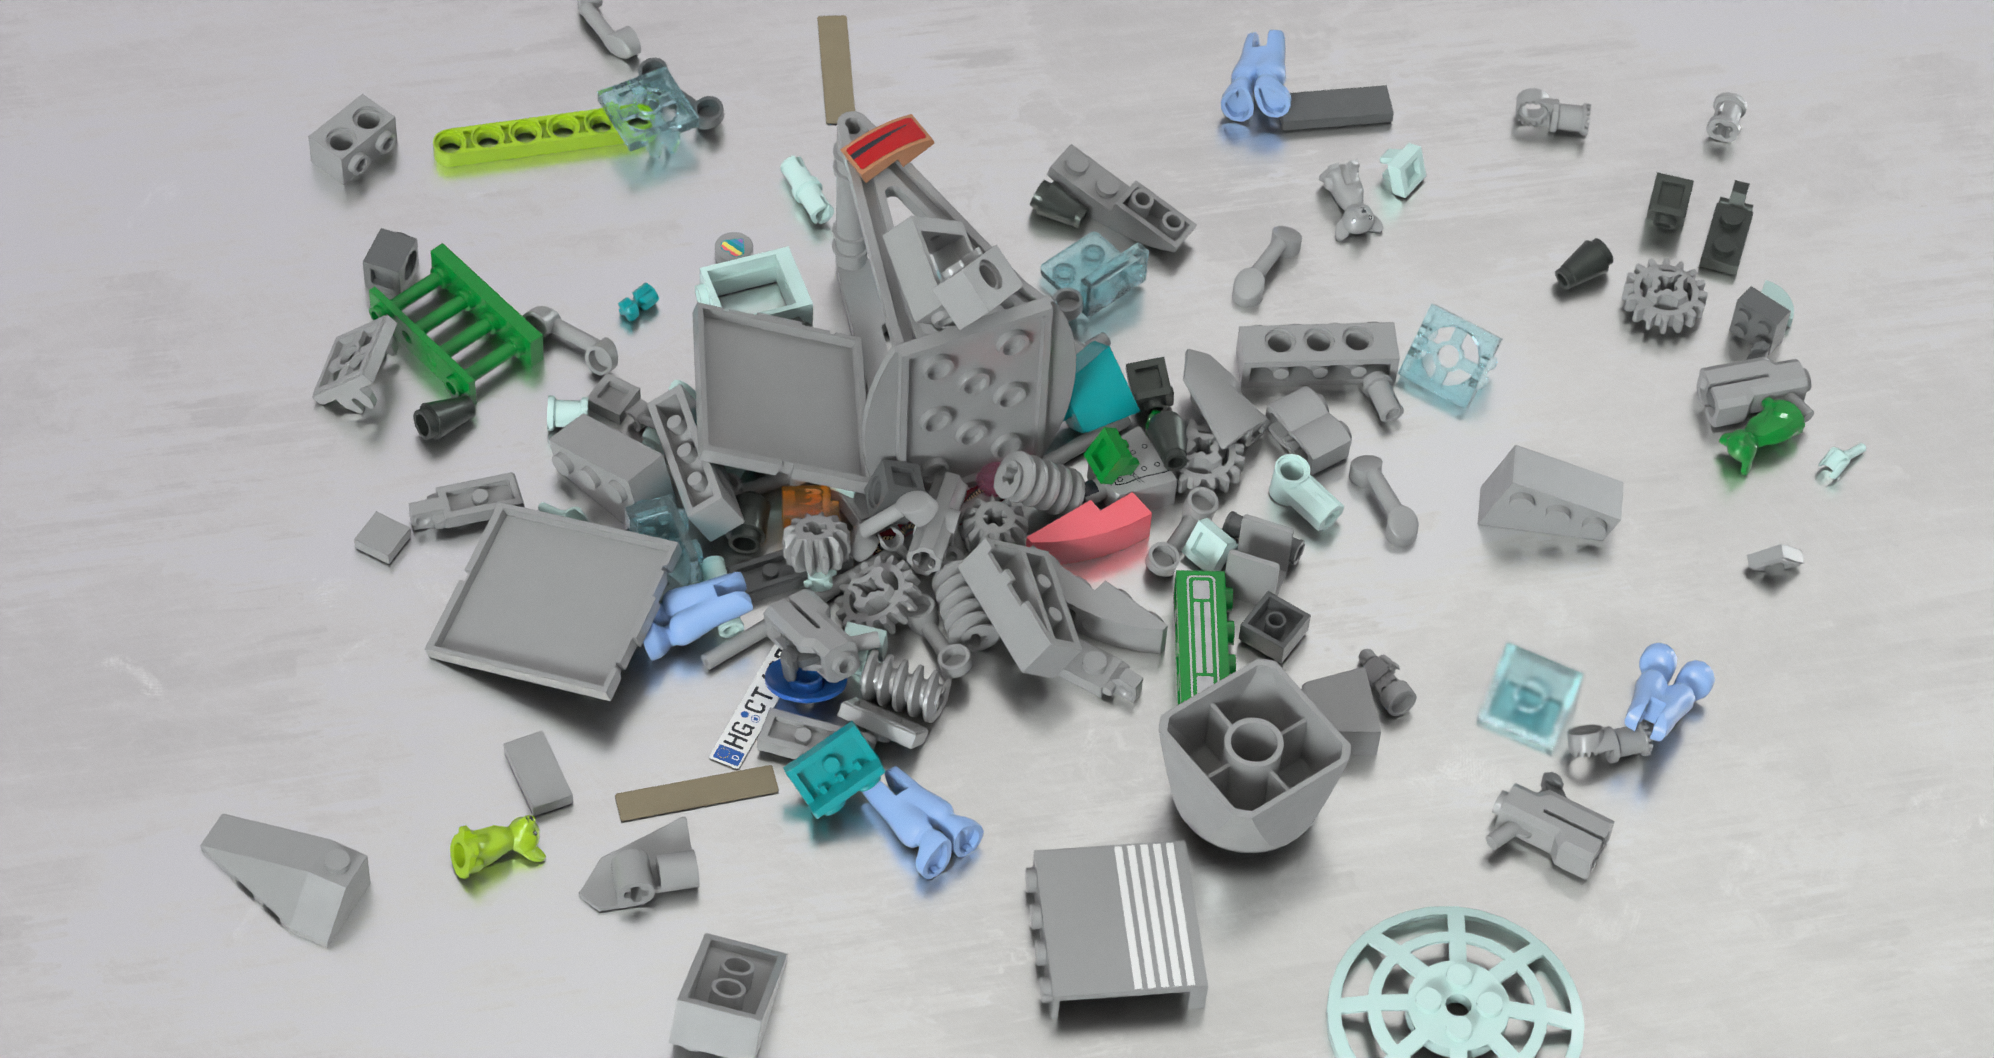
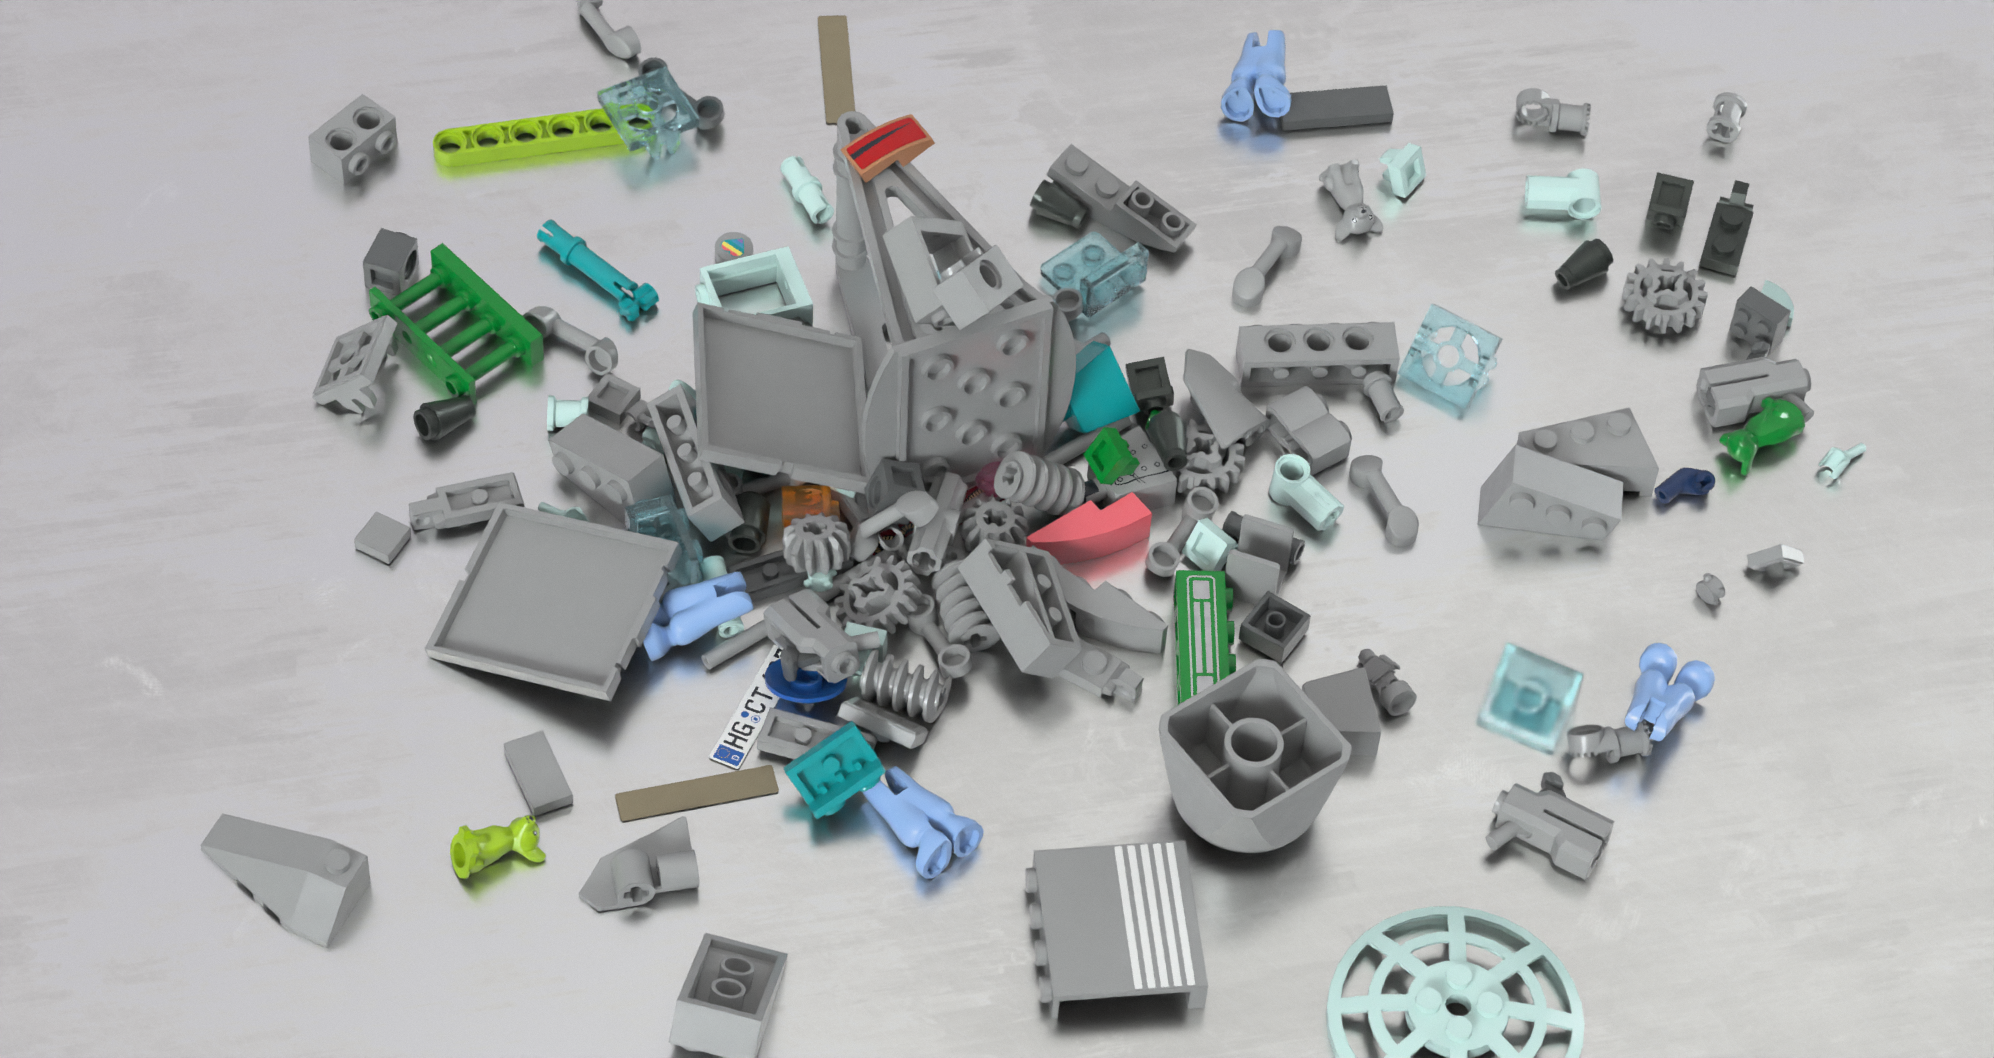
none -> teal pin [537,219,638,302]
none -> light grey wedge [1516,407,1659,497]
none -> light aqua piece [1524,168,1601,219]
none -> dark blue arm [1654,468,1715,504]
none -> light grey piece [1696,573,1725,605]

